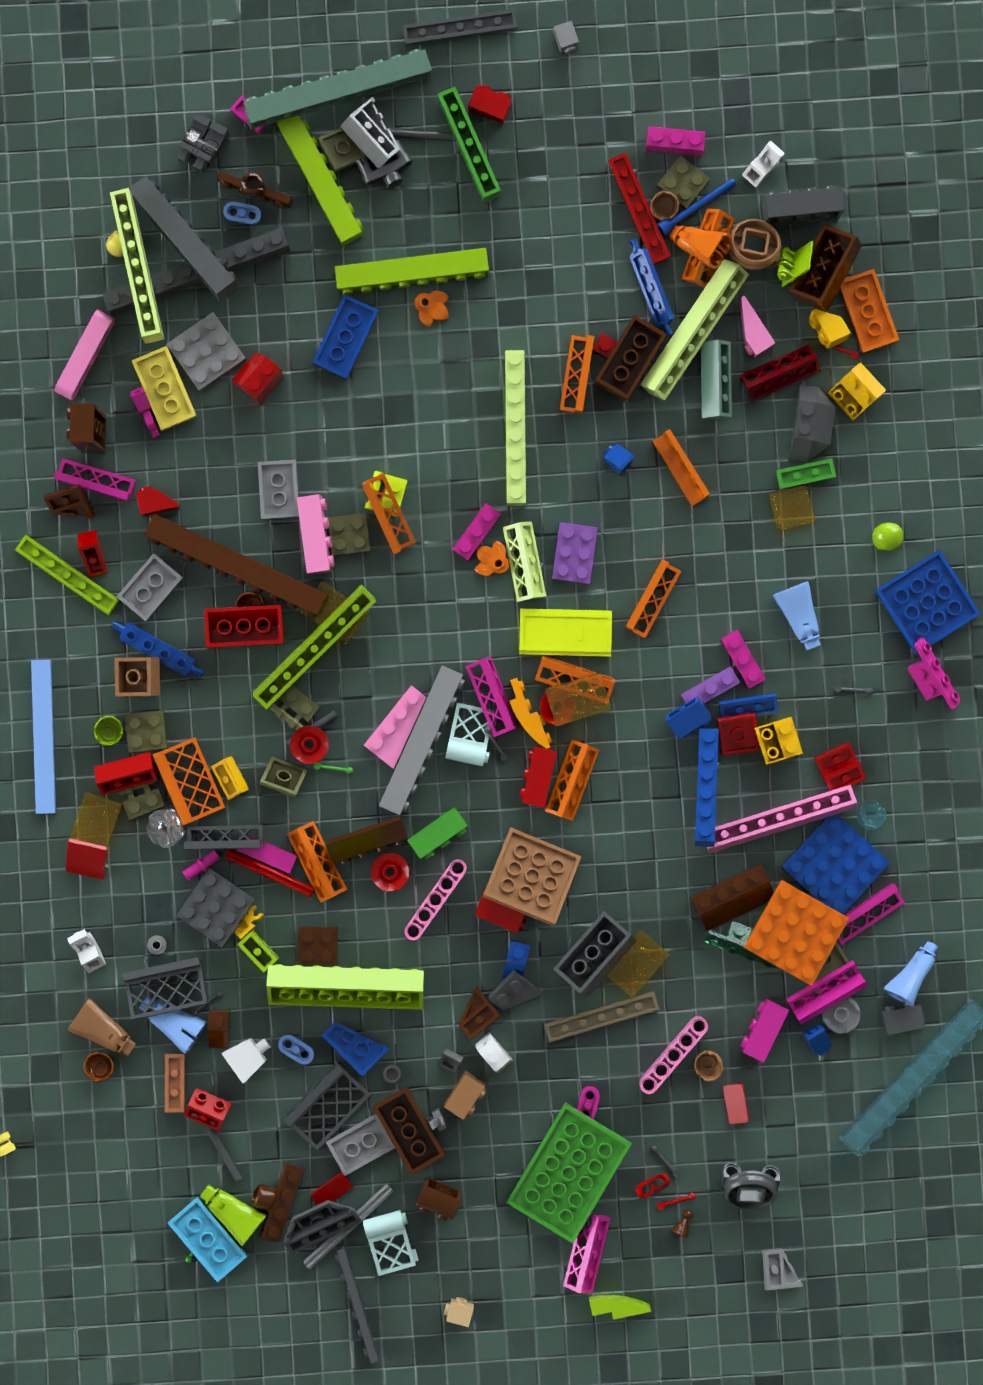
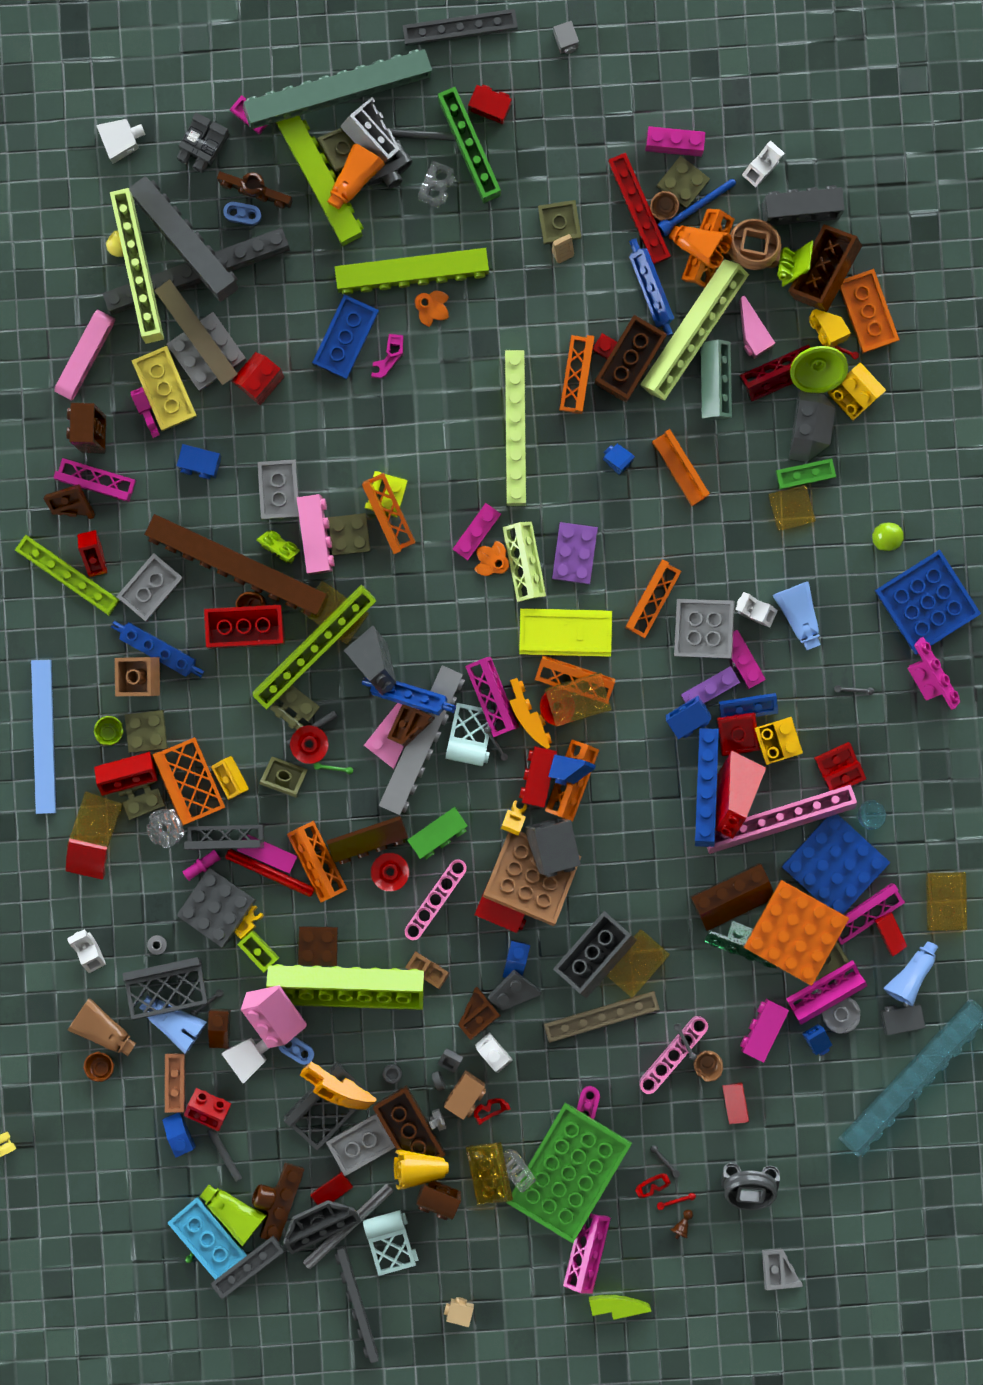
red slope [136,486,180,517] -> none
blue wing [321,1022,389,1076] -> none
none -> white torso [97,119,146,164]
none -> dark tan tile [154,279,238,385]
none -> blue slope [162,1112,196,1158]
none -> blue brick [177,444,222,480]
none -> dark grey fence [211,1235,287,1299]
none -> bright pink slope [241,985,307,1048]
none -> lime hinge [257,530,300,564]
none -> light orange slope [300,1061,377,1110]
none -> orange piece [327,144,385,209]
none -> dark grey slope [344,626,397,695]
none -> blue plate [362,677,456,716]
none -> dark pink piece [371,334,404,379]
none -> reddish brown wing [387,704,435,747]
none -> yellow cone [394,1150,449,1190]
none -> medium nougat slope [405,951,450,989]
none -> clear brick [418,161,456,208]
none -> dark grey tile [432,1071,446,1091]
none -> clear yellow plate [466,1142,513,1204]
none -> red helmet [474,1098,511,1125]
none -> clear slope [497,1149,536,1193]
none -> yellow plate [501,800,527,836]
none -> dark grey slope [524,817,581,877]
none -> olive plate [538,200,581,245]
none -> blue slope [548,754,596,786]
none -> tan slope [552,234,574,263]
none -> light grey plate [674,599,735,659]
none -> dark grey hinge [674,1023,697,1061]
none -> slope [715,751,766,839]
none -> white brick [736,592,778,628]
none -> lime dish [790,346,848,393]
none -> red slope [874,912,907,956]
none -> clear yellow plate [926,872,967,931]

